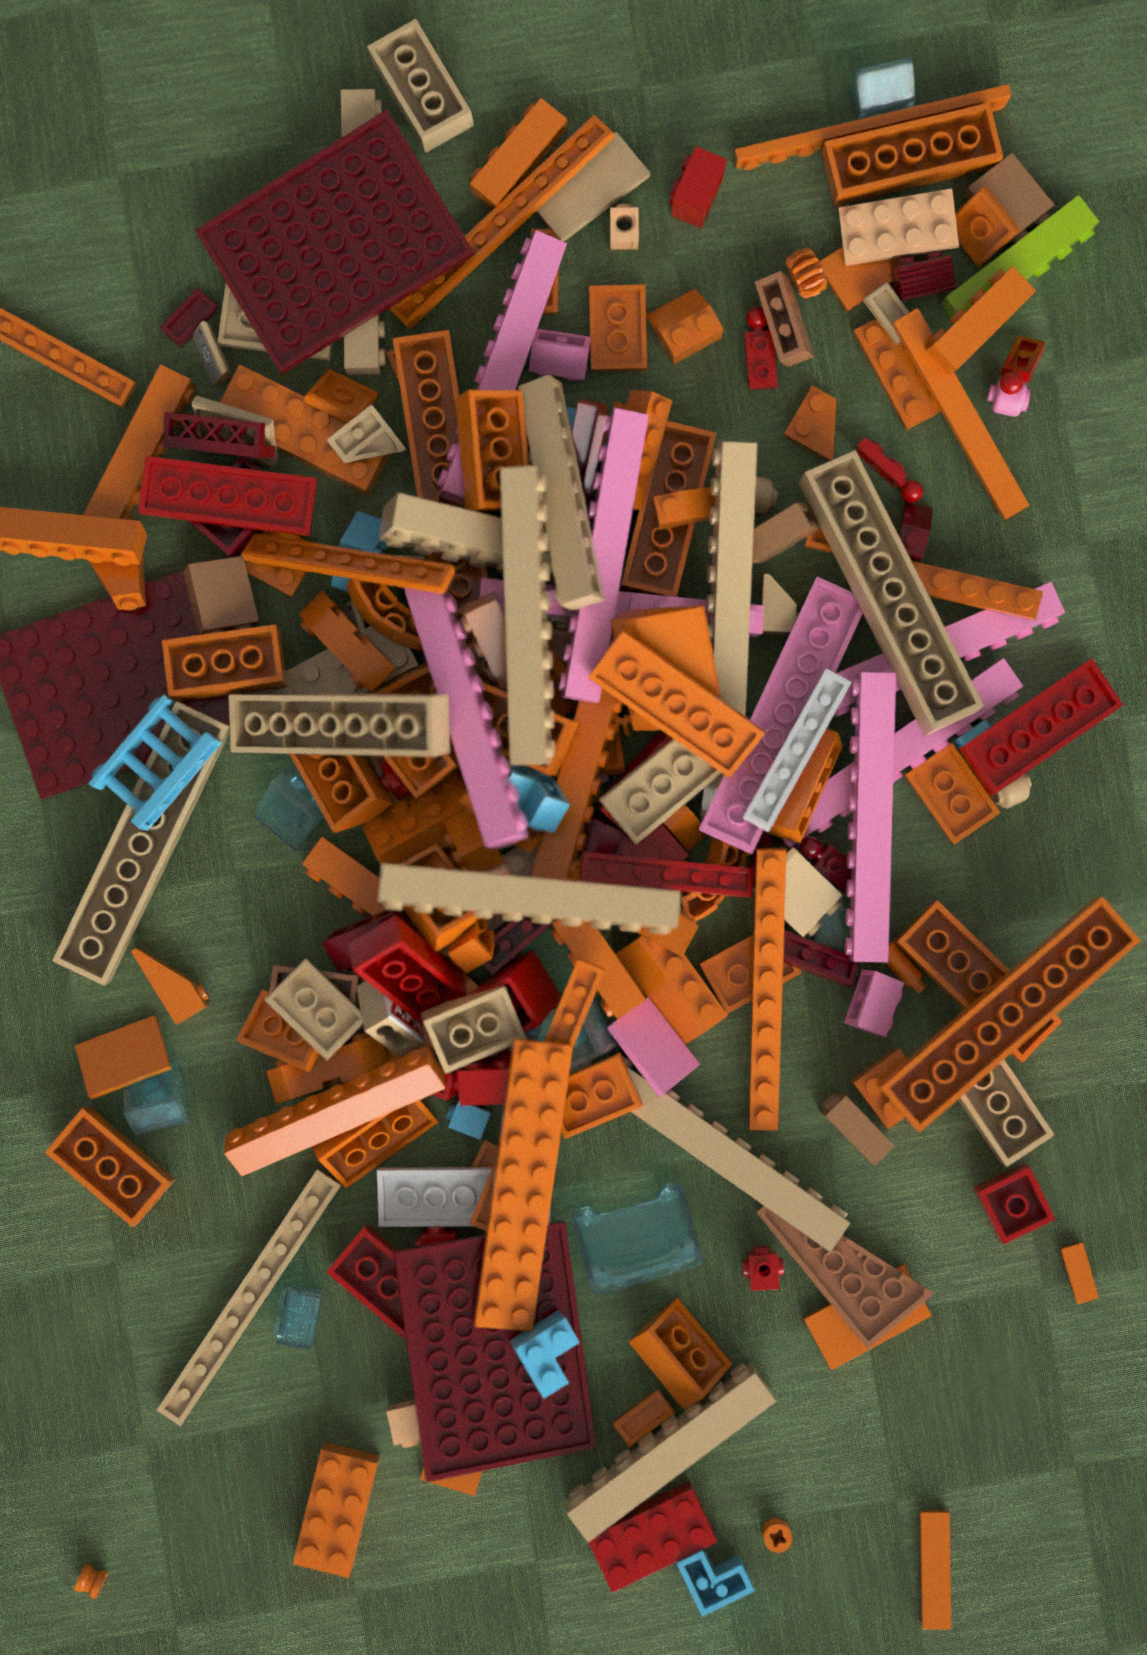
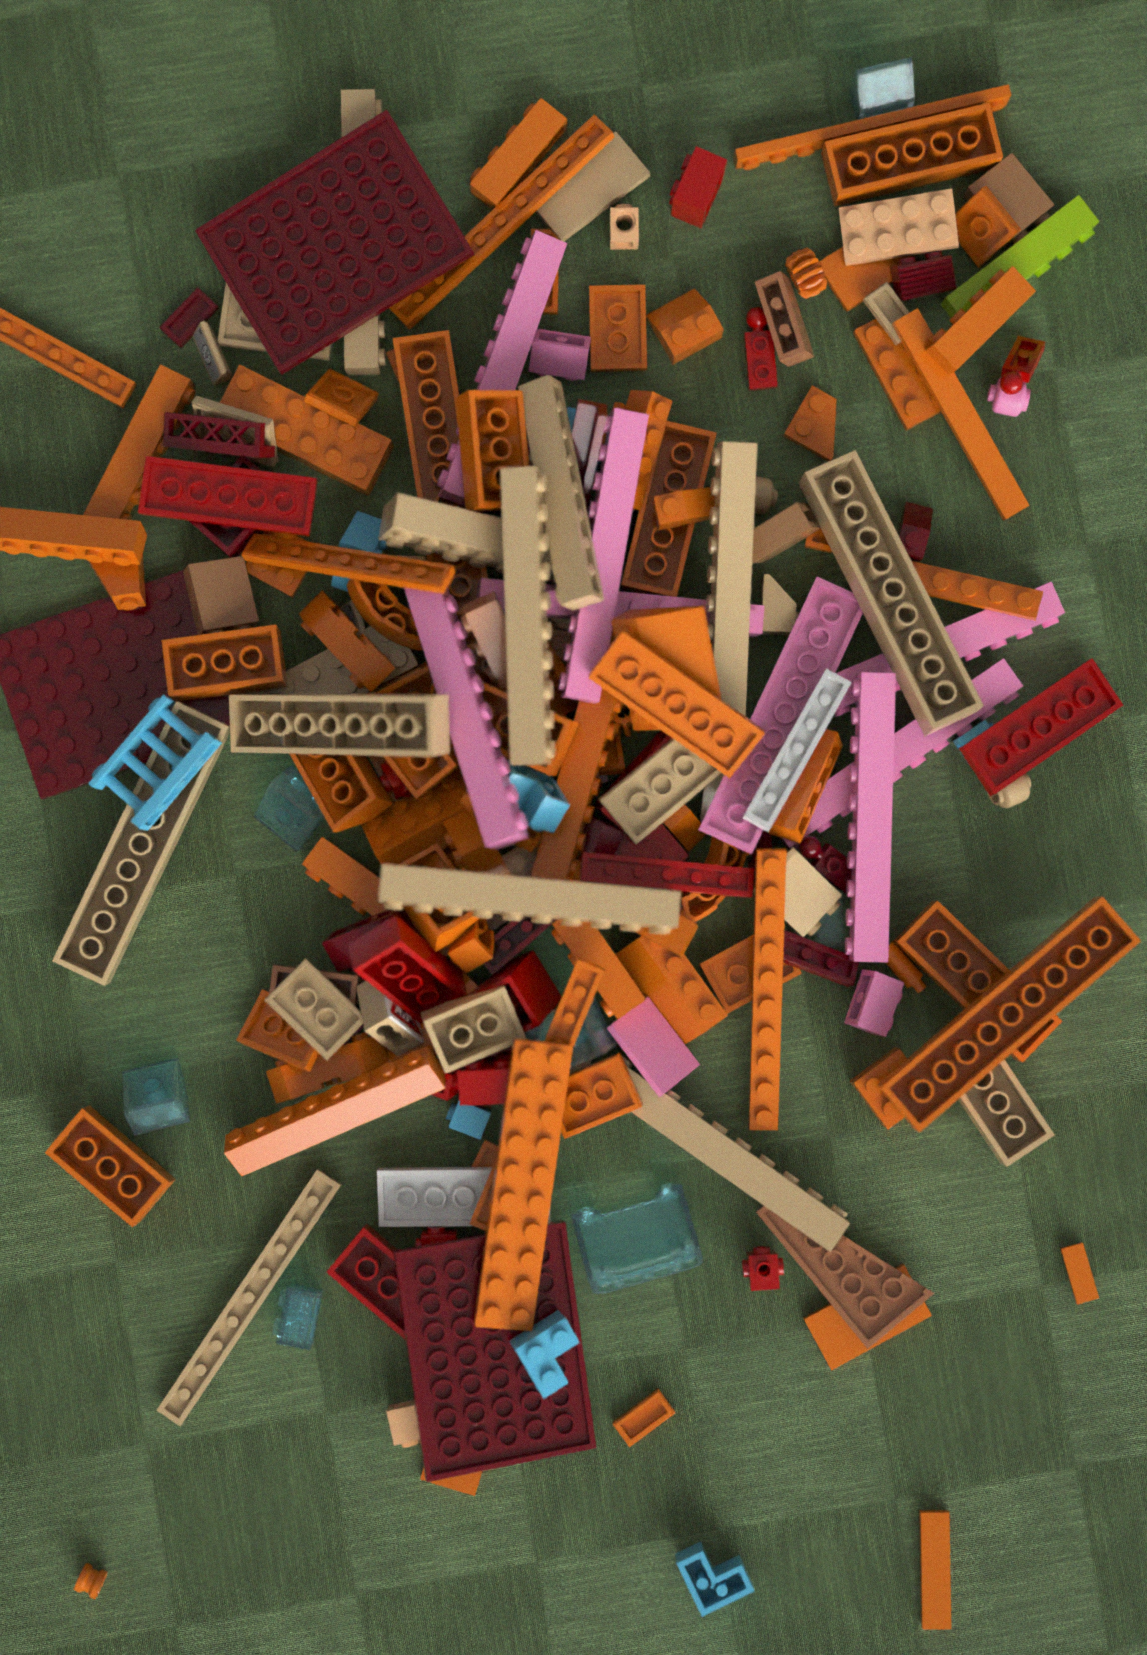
orange tile [75,1015,172,1099] -> none
orange slope [131,948,209,1024] -> none
orange brick [293,1442,380,1578] -> none
orange slope [312,1098,439,1188] -> none
tan wing [326,404,406,463] -> none
tan brick [367,19,474,153] -> none
tan brick [567,1362,776,1542] -> none
red brick [588,1481,717,1593] -> none
orange slope [628,1297,732,1409] -> none
orange wheel [762,1518,792,1553] -> none
medium nougat brick [819,1092,895,1166] -> none
red plate [855,438,923,503] -> none
orange plate [904,743,1001,845] -> none
red brick [972,1164,1056,1245] -> none

